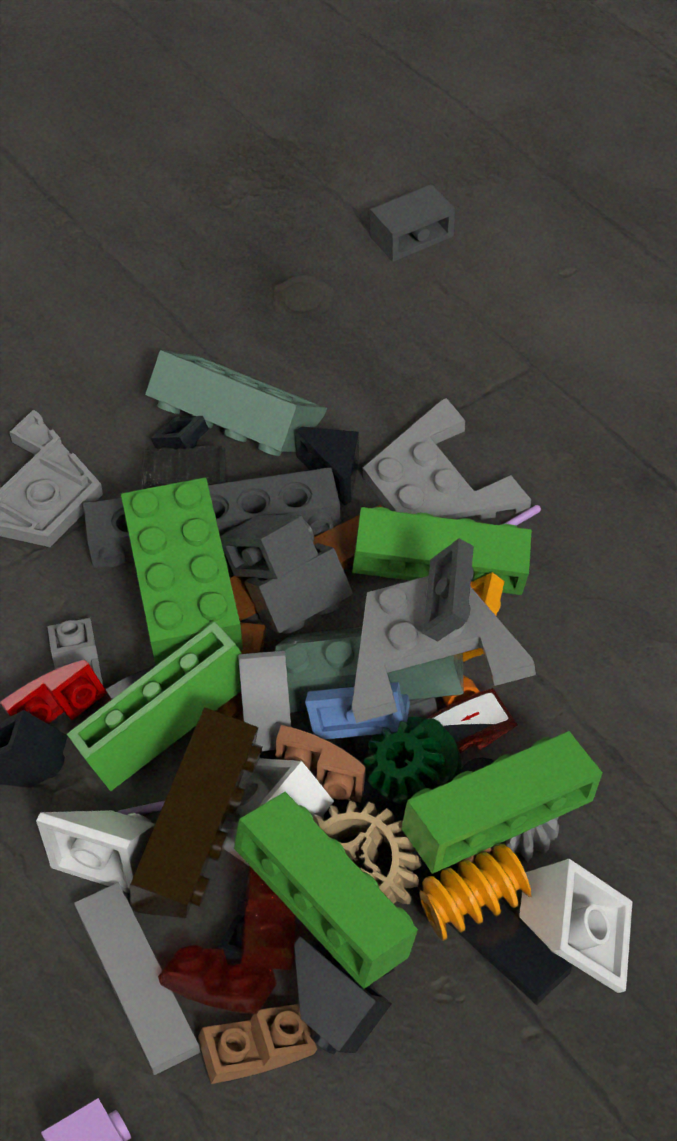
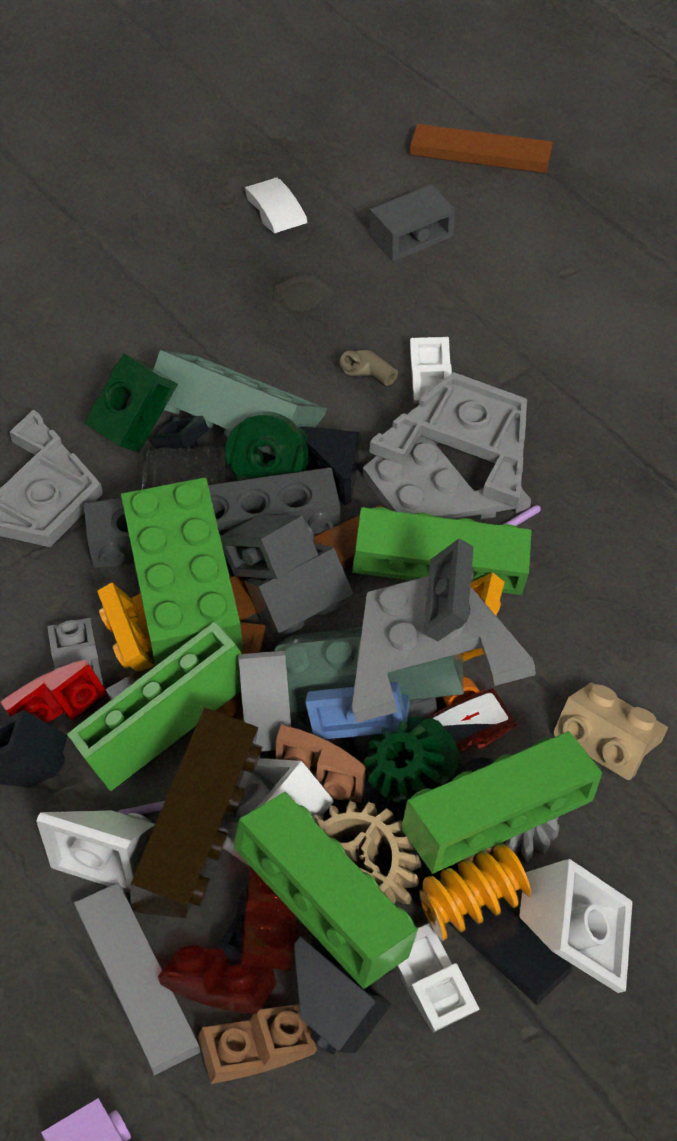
none -> dark green brick [85,353,178,453]
none -> light orange bracket [97,583,155,672]
none -> dark green plate [225,412,308,481]
none -> white slope [245,177,307,233]
none -> dark tan arm [339,350,398,386]
none -> light grey wing [369,372,527,508]
none -> white slope [395,923,479,1033]
none -> dark orange tile [410,124,553,173]
none -> white slope [410,337,452,404]
none -> tan bracket [554,682,668,780]

